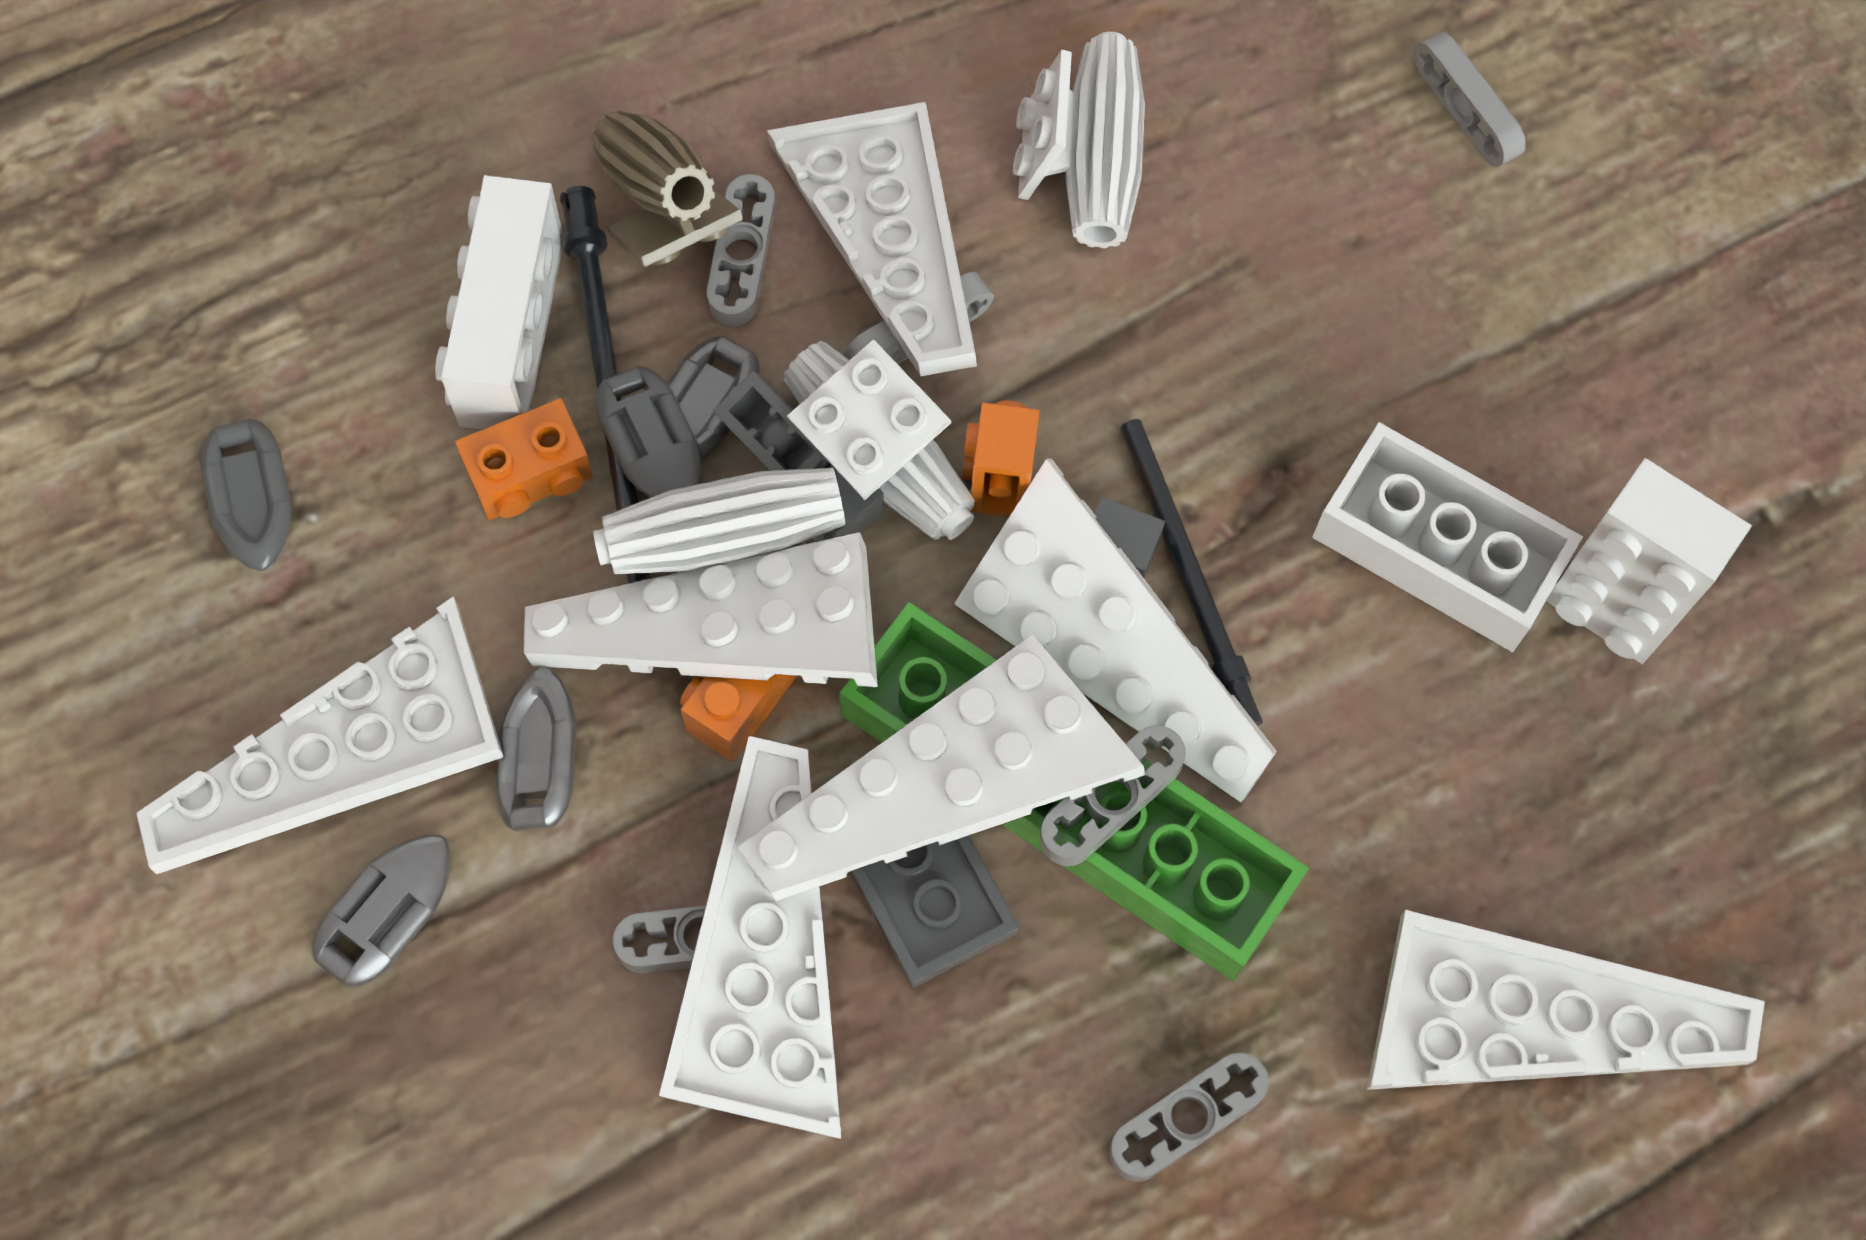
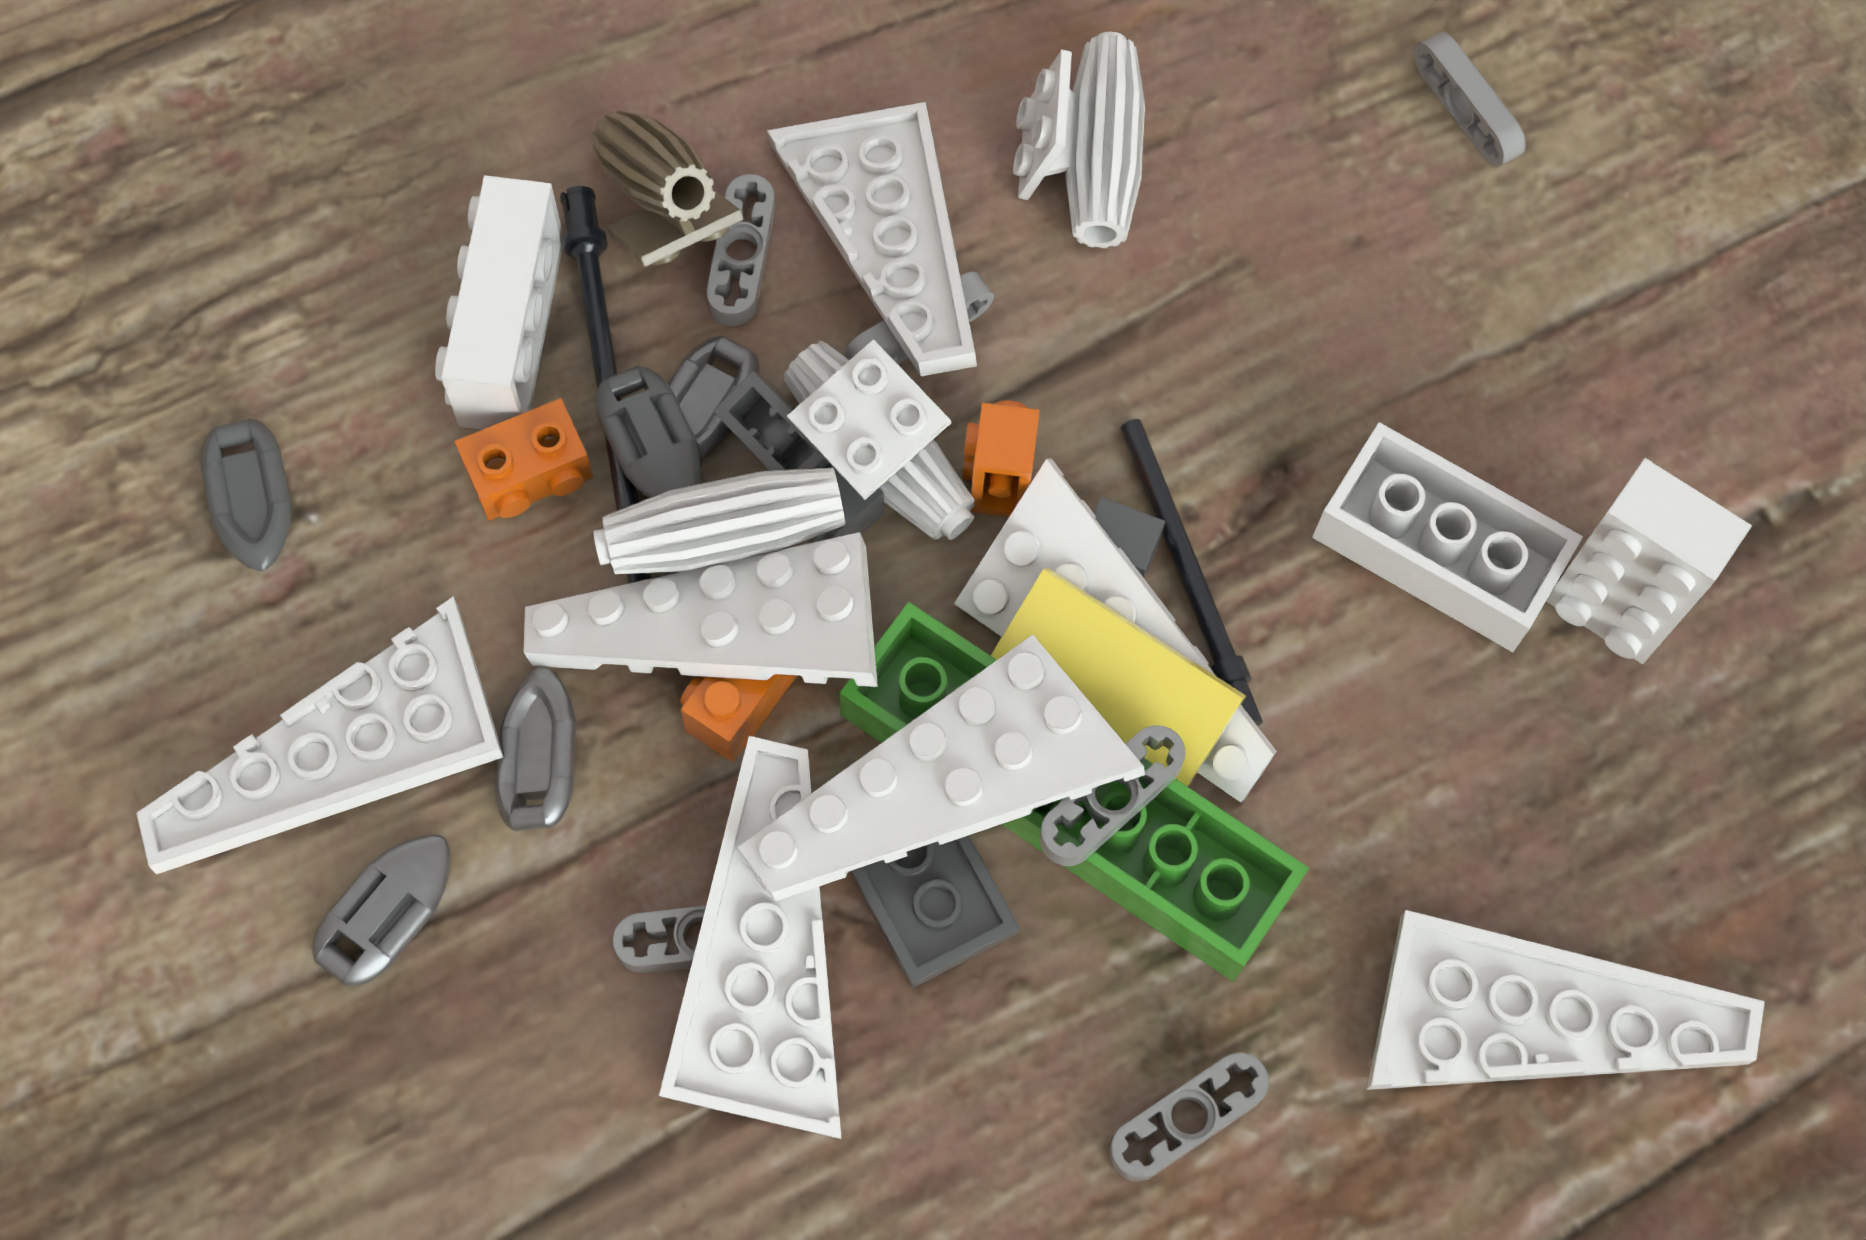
none -> light yellow tile [991,568,1246,787]

